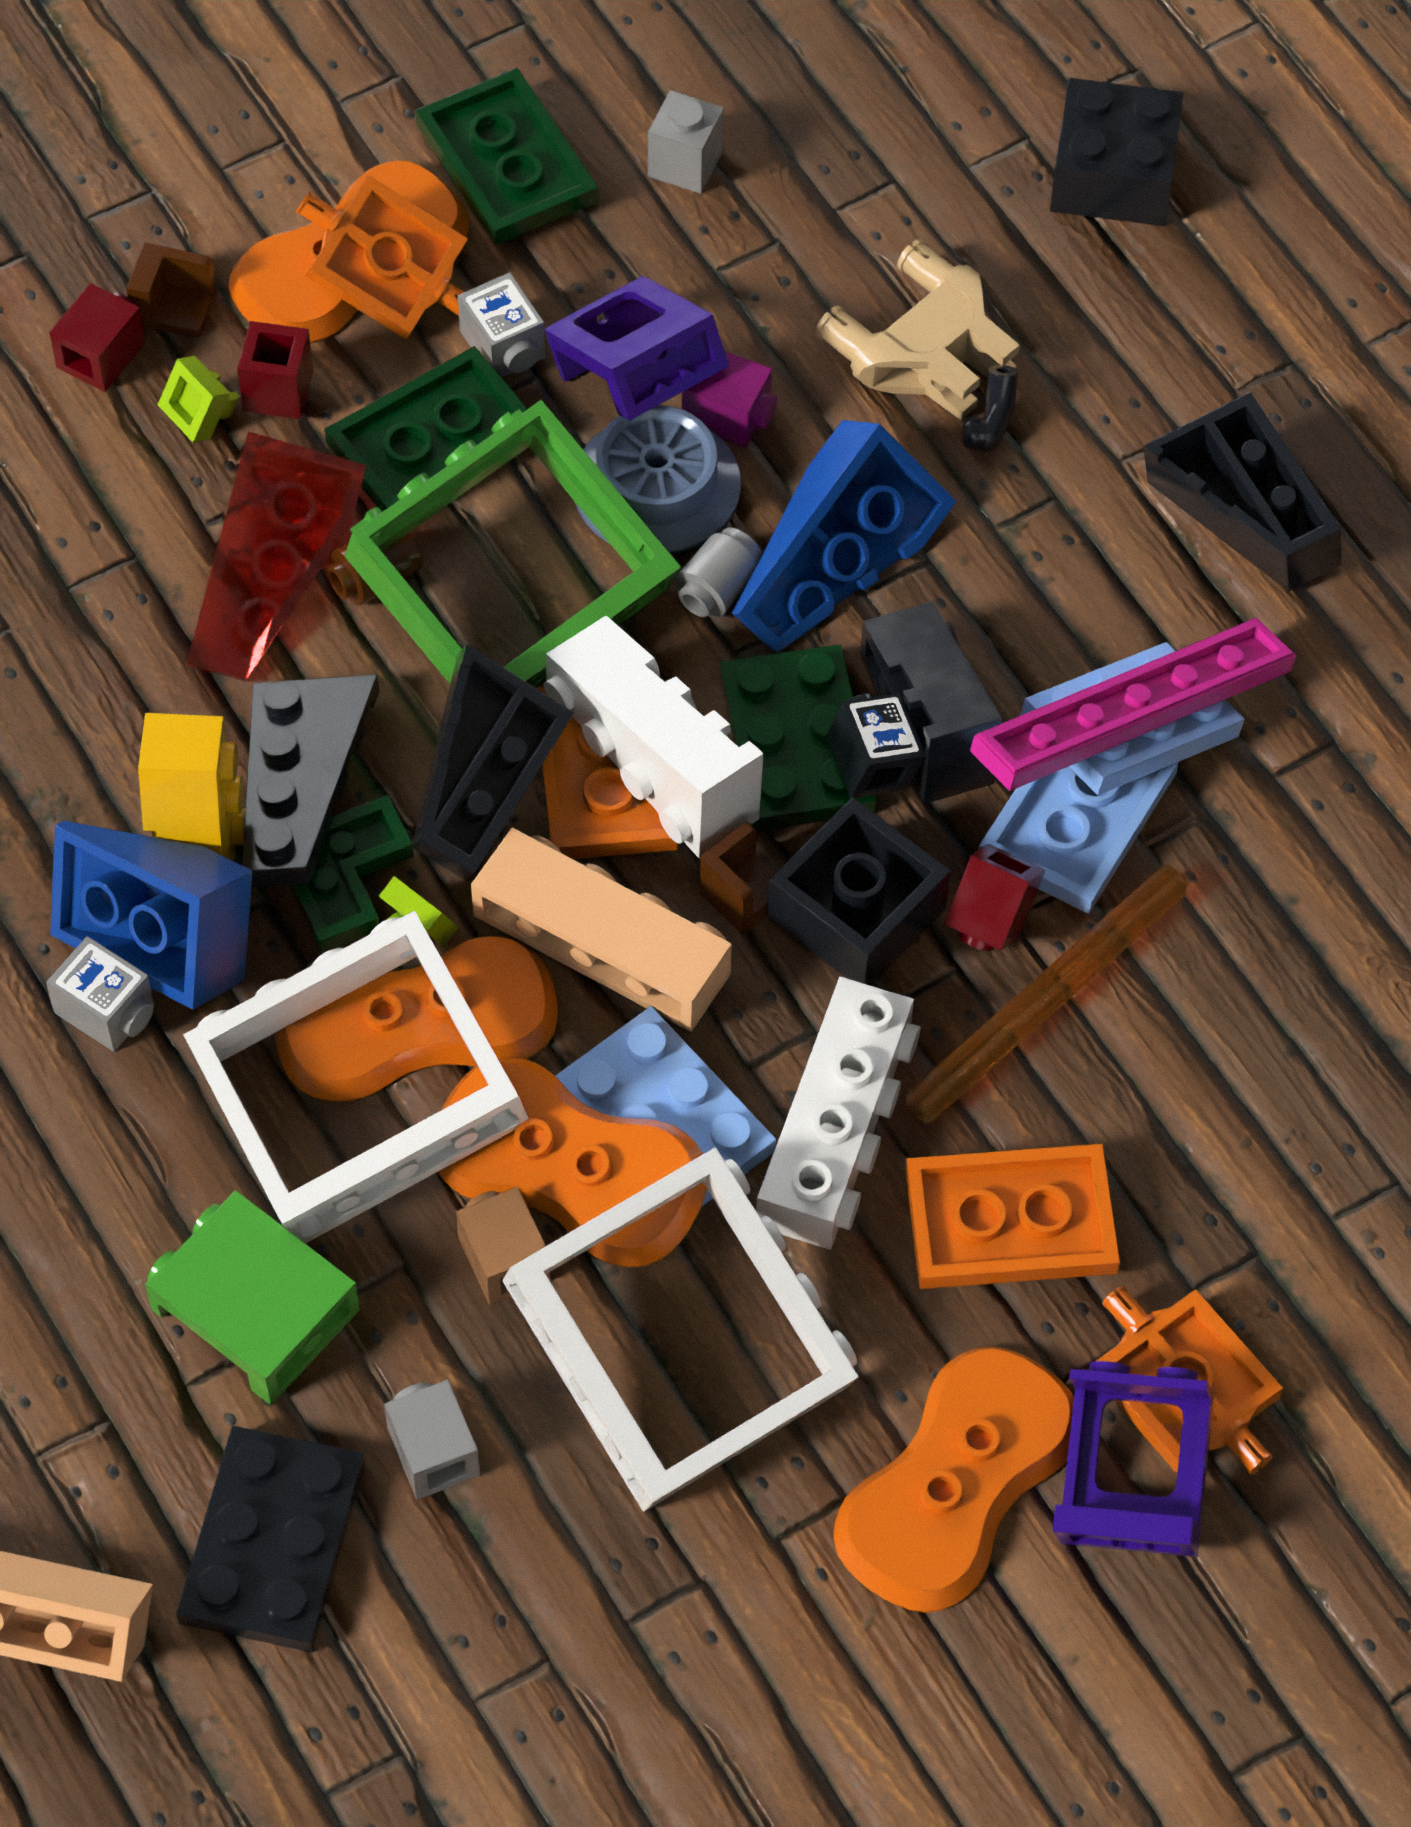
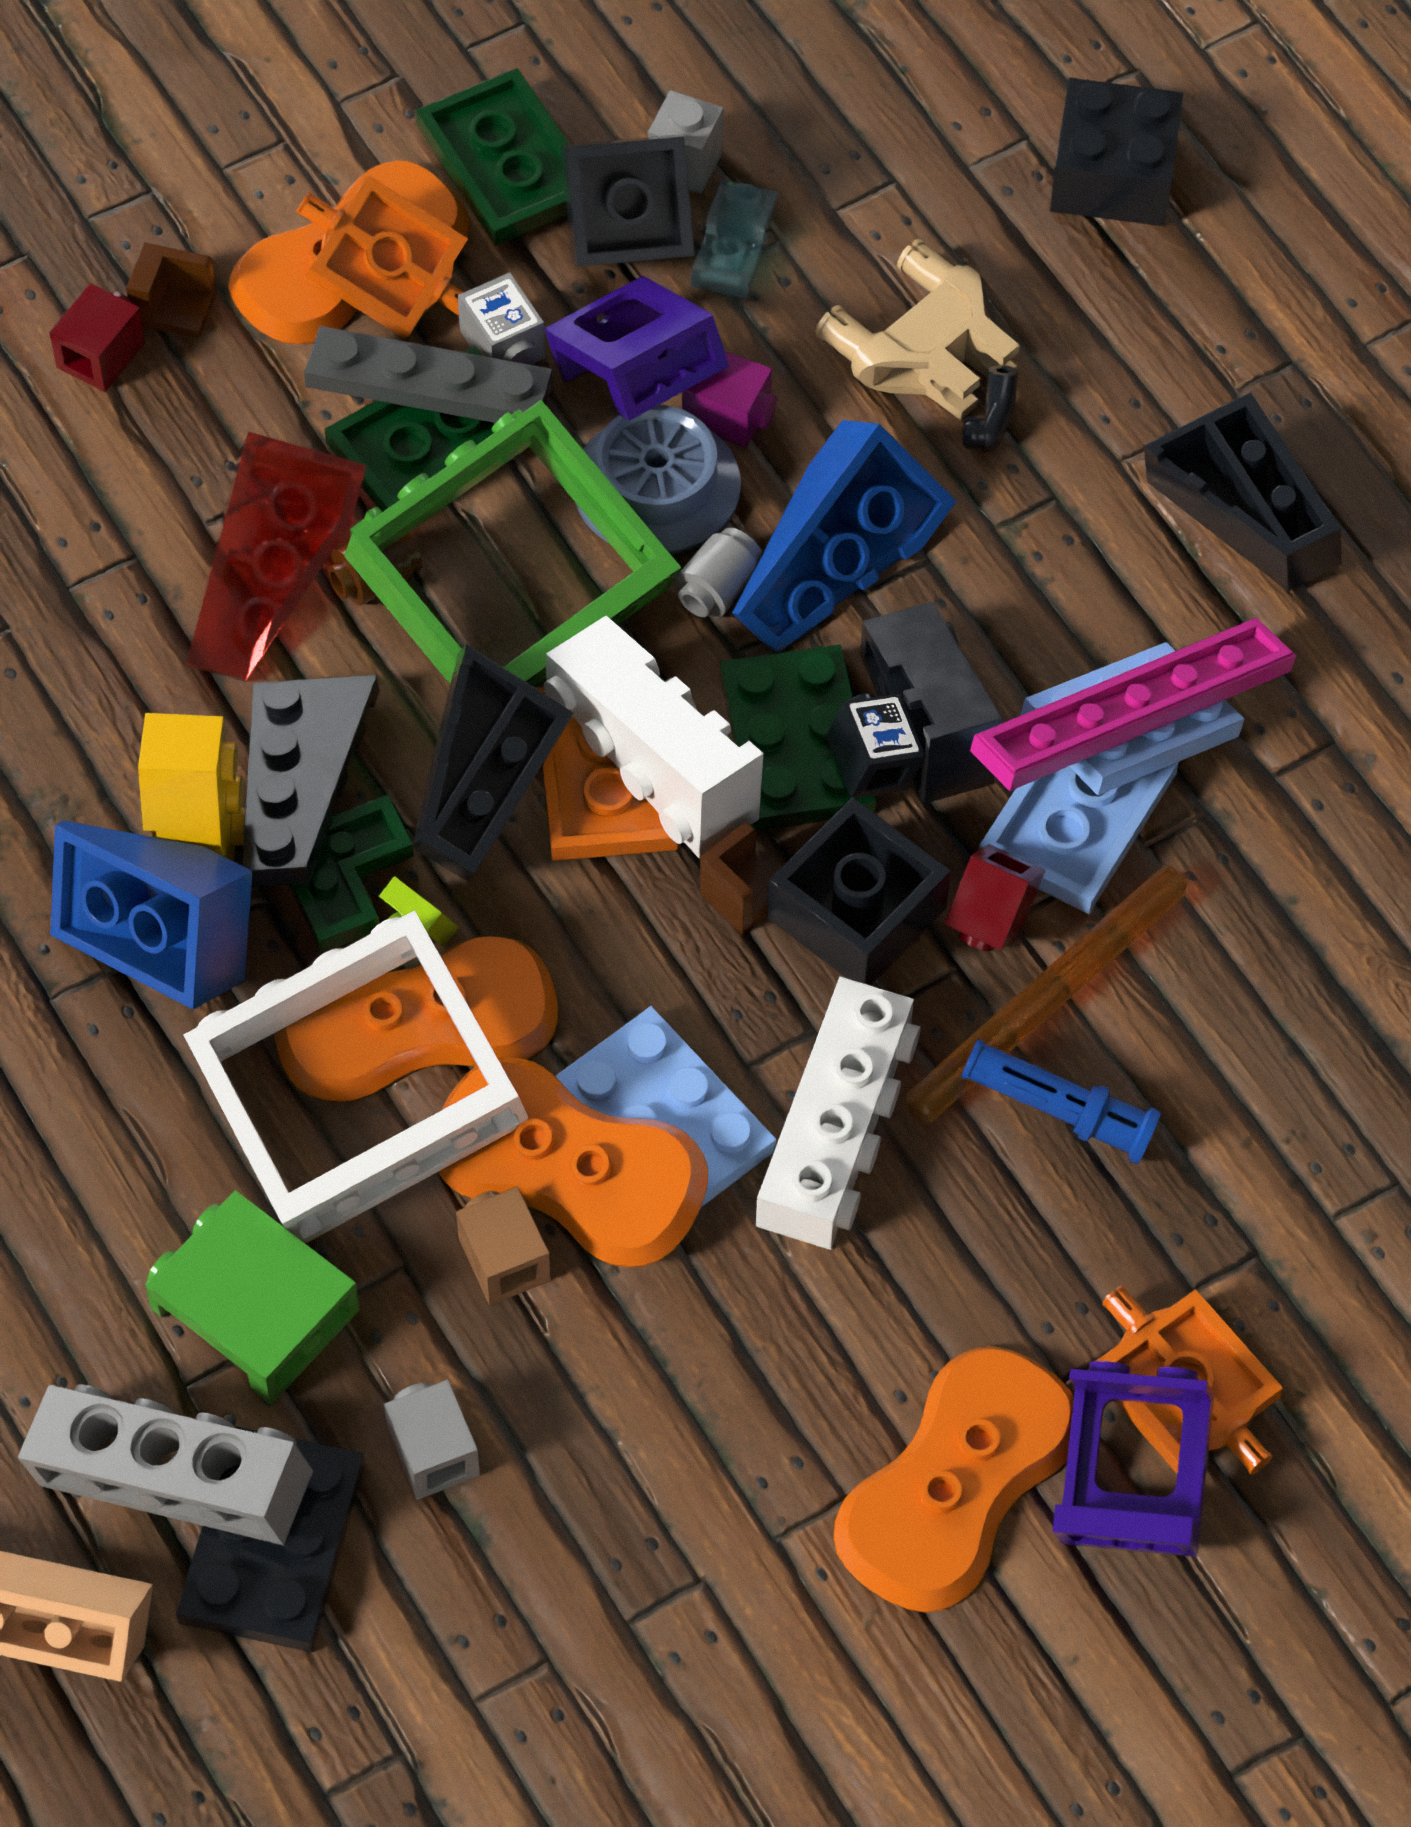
light grey brick [46,936,154,1052] -> none
lime tile [158,356,240,443] -> none
dark red brick [237,321,314,420] -> none
light nougat brick [471,828,732,1032] -> none
white window [502,1147,859,1512] -> none
orange plate [905,1144,1120,1289] -> none
none -> light grey brick [17,1384,313,1545]
none -> dark grey plate [304,326,552,423]
none -> black brick [561,135,694,267]
none -> clear light blue slope [690,180,778,299]
none -> blue pin [961,1039,1161,1164]

